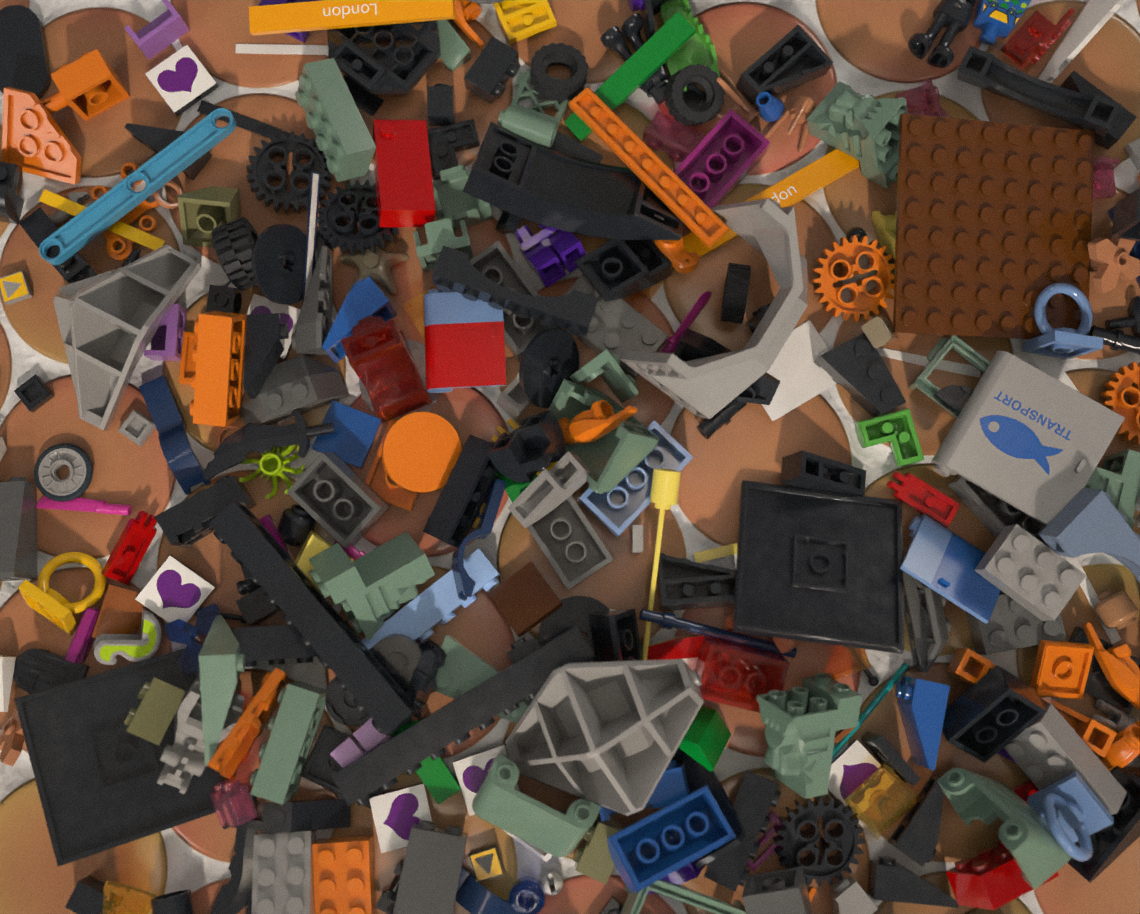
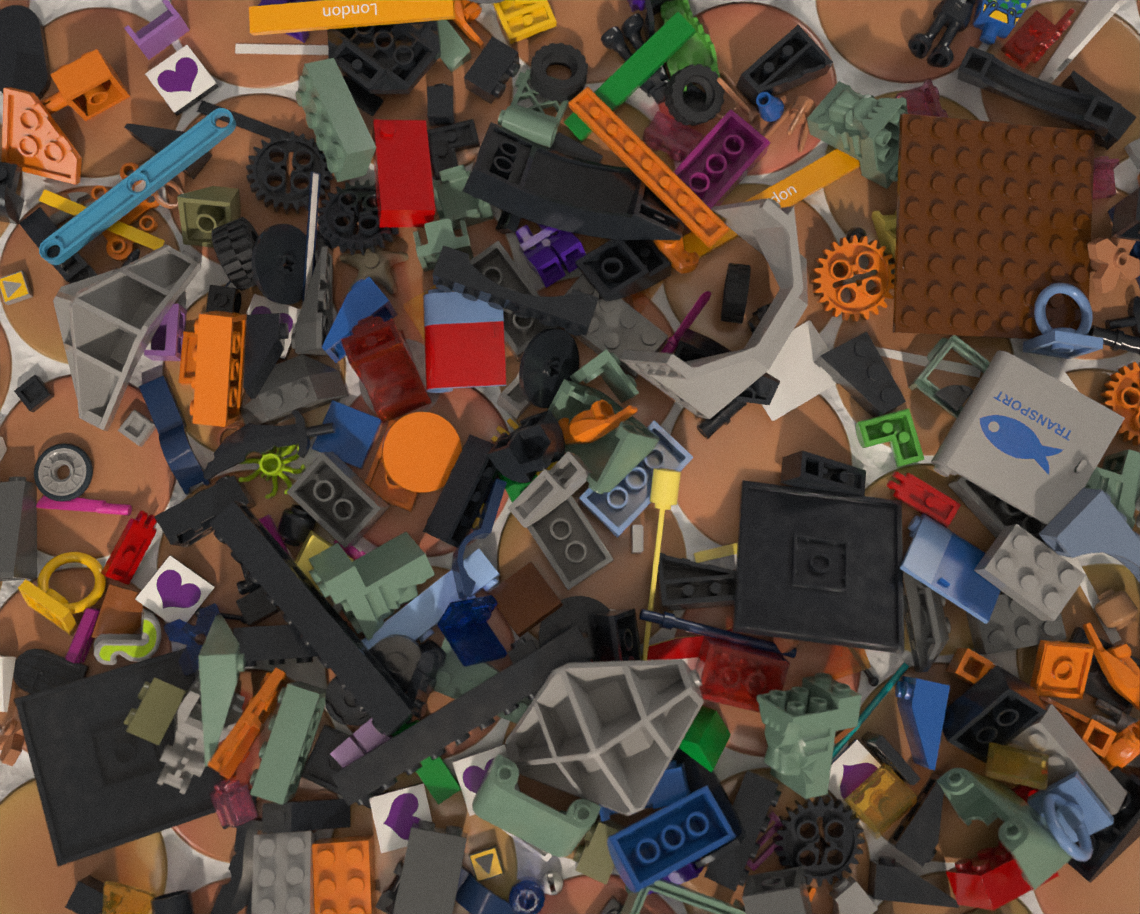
dark tan slope [861,316,899,349] -> none
none -> clear blue bracket [437,595,507,667]
none -> clear yellow slope [983,742,1049,790]

